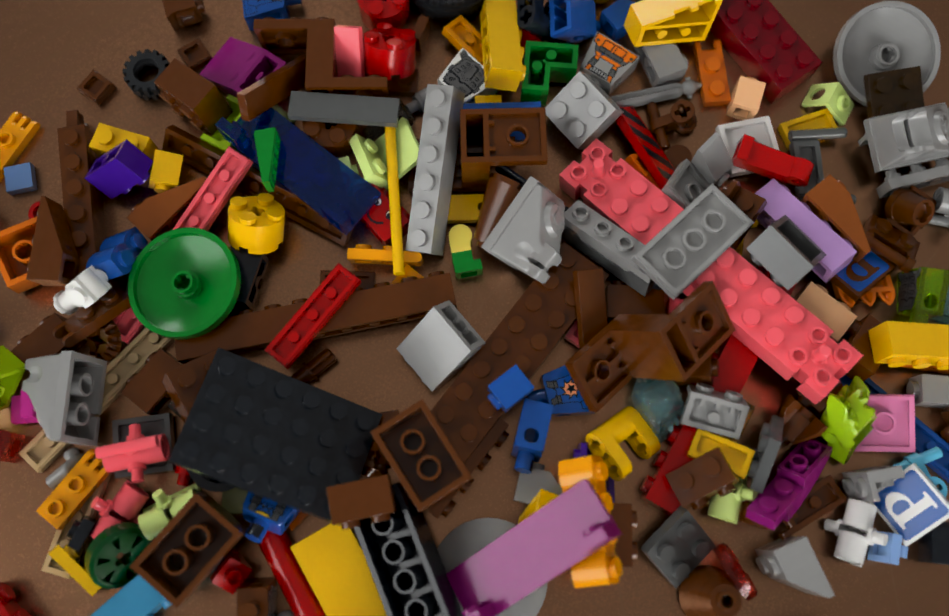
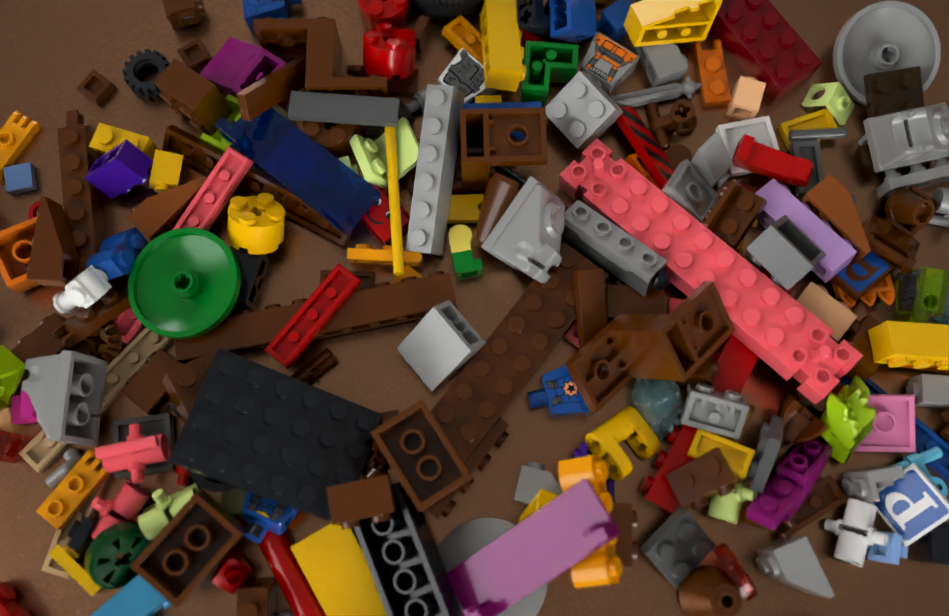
green slope [254,127,281,193] -> none
coral tile [334,25,365,77] -> none
blue brick [487,364,535,413] -> none
blue torso [511,398,554,474] -> none
light grey tile [631,183,754,300] -> none

